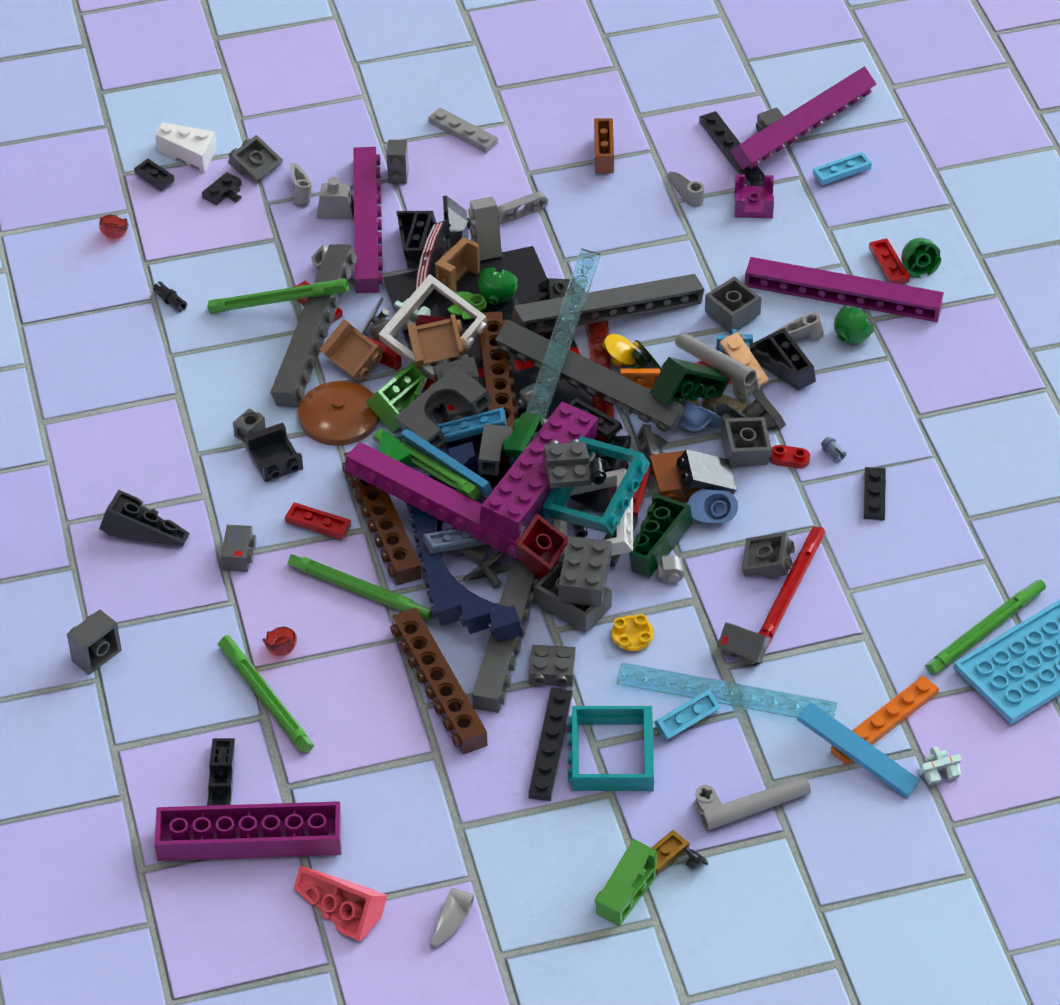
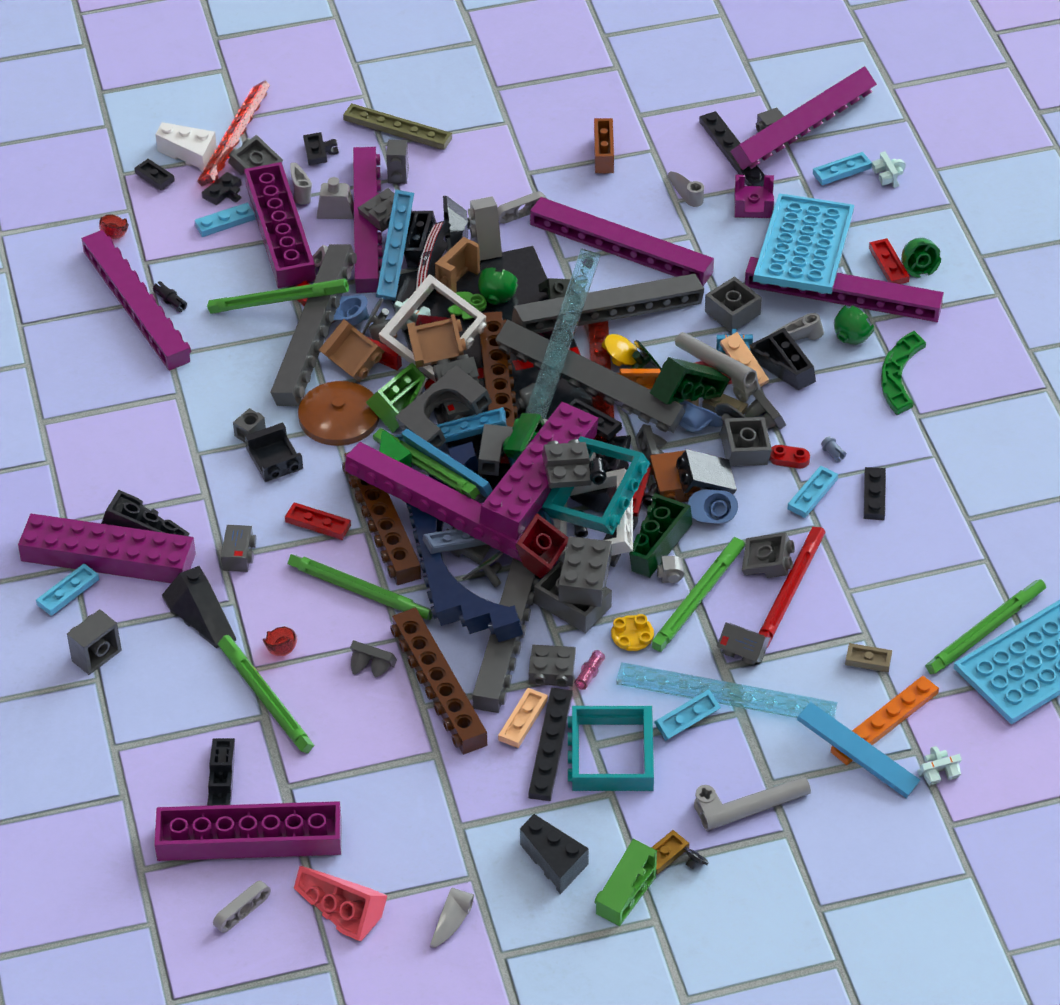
light grey plate [428,107,498,153] -> none
none -> magenta brick [18,513,196,583]
none -> medium azure plate [36,564,99,616]
none -> magenta brick [81,230,191,371]
none -> black wedge [162,566,236,648]
none -> medium azure plate [194,202,256,237]
none -> clear red plate [197,80,270,186]
none -> light grey beam [213,881,271,933]
none -> magenta brick [244,162,316,288]
none -> black plate [303,132,339,165]
none -> medium blue piece [334,295,369,325]
none -> olive plate [343,103,452,150]
none -> dark grey tile [350,640,397,677]
none -> dark grey plate [358,188,412,232]
none -> dark azure plate [376,189,414,301]
none -> light nougat plate [498,688,548,748]
none -> black wedge [520,814,589,894]
none -> magenta brick [530,197,714,286]
none -> clear pink pin [574,650,605,690]
none -> black pin [643,483,659,508]
none -> bright green piece [652,537,745,652]
none -> medium azure plate [753,193,854,294]
none -> medium azure plate [787,466,838,518]
none -> dark tan plate [845,643,892,672]
none -> light aqua hips [872,151,906,188]
none -> green tile [881,331,926,415]

